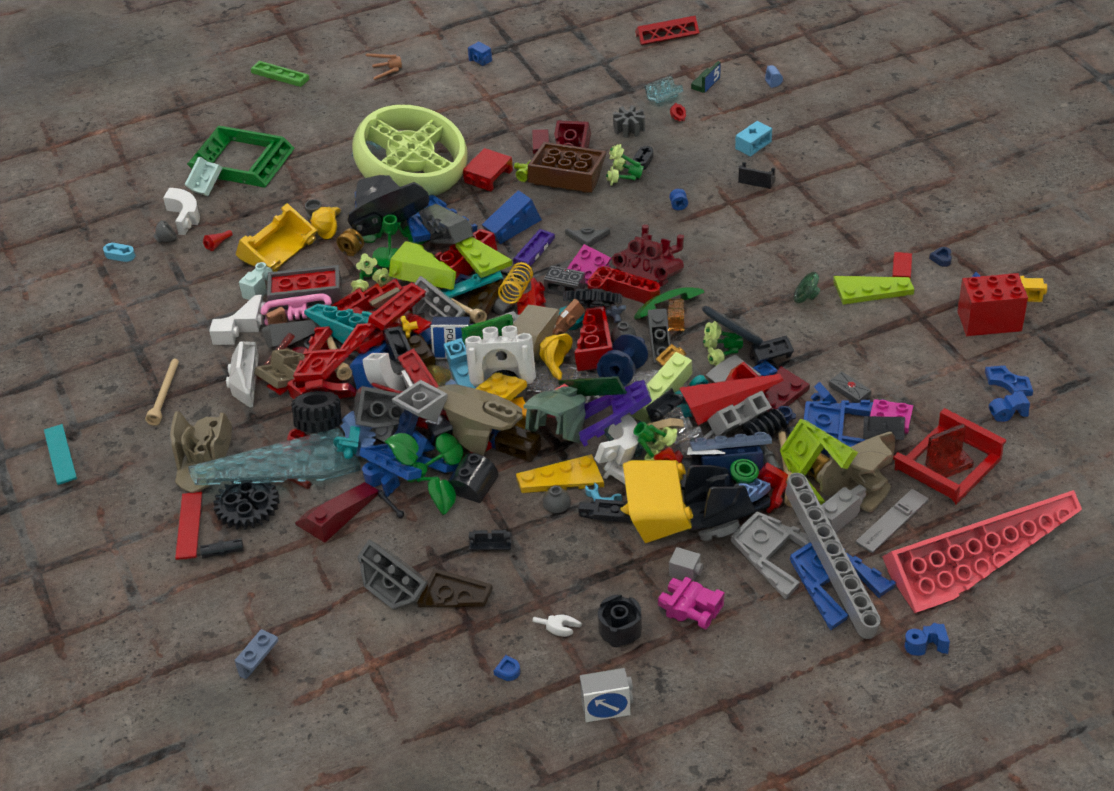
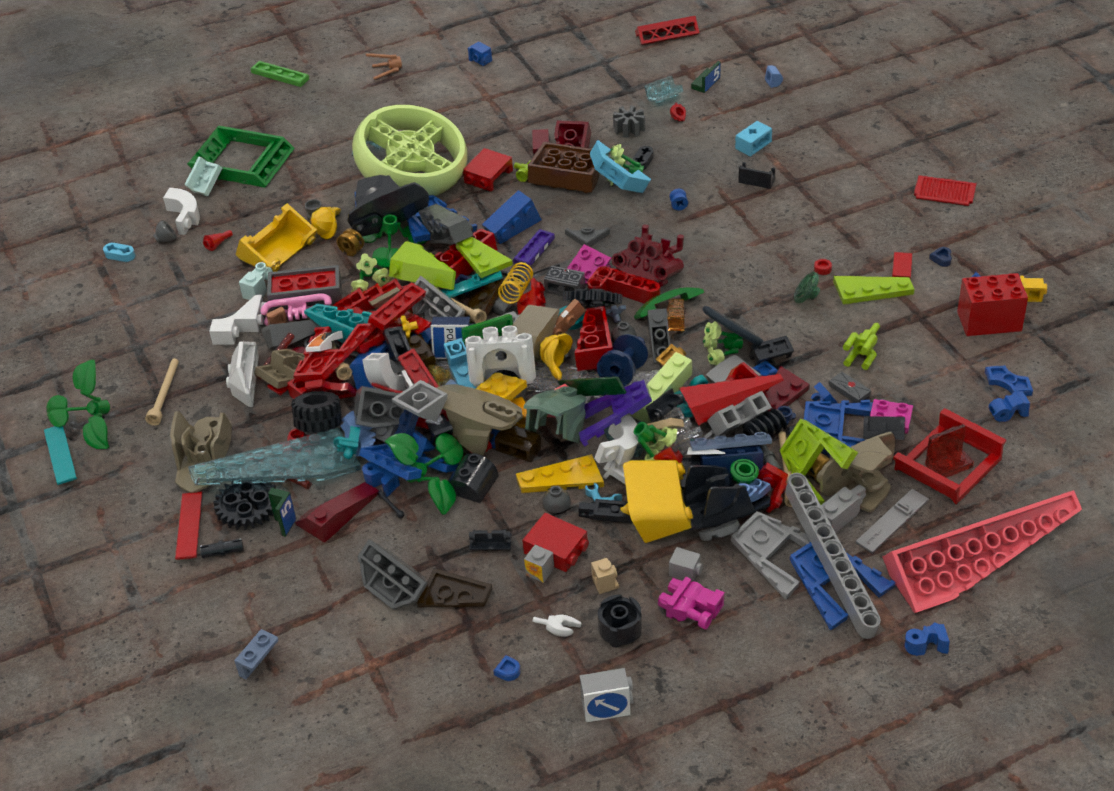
none -> green plant [46,360,110,449]
none -> panel [268,488,296,537]
none -> white slope [305,331,343,352]
none -> red brick [522,513,589,572]
none -> light grey brick [524,545,554,583]
none -> medium azure slope [590,140,651,193]
none -> tan brick [591,558,619,594]
none -> red tile [814,259,832,275]
none -> lime plant [843,323,880,370]
none -> red window [914,175,977,206]

